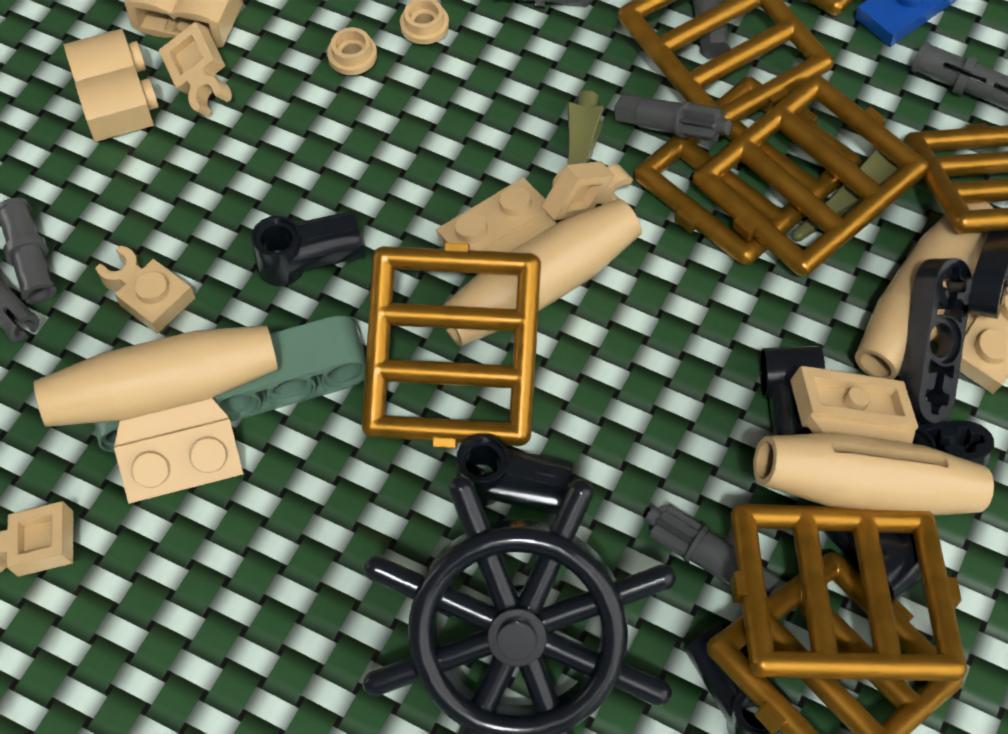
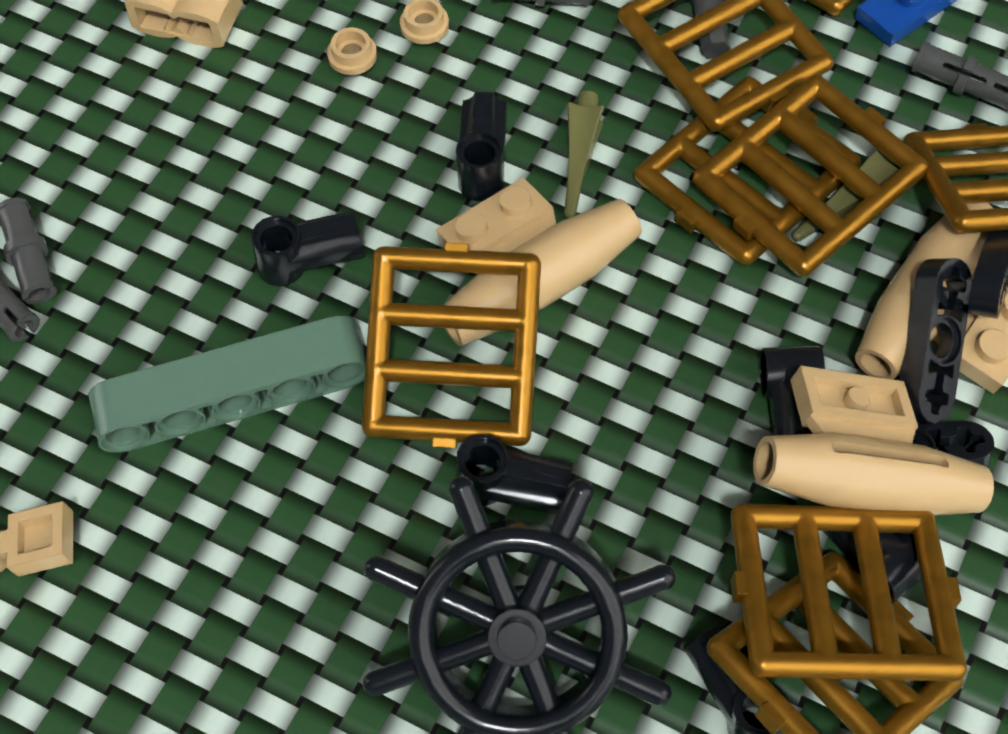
tan plate [33,325,278,504] -> none
tan brick [63,28,159,142] -> none
tan plate [96,245,195,334] -> none
tan plate [159,21,232,117] -> none
tan plate [542,161,633,221] -> none
dark grey piece [614,95,732,142] -> none
dark grey piece [644,504,781,597] -> none
none -> black piece [456,92,507,201]

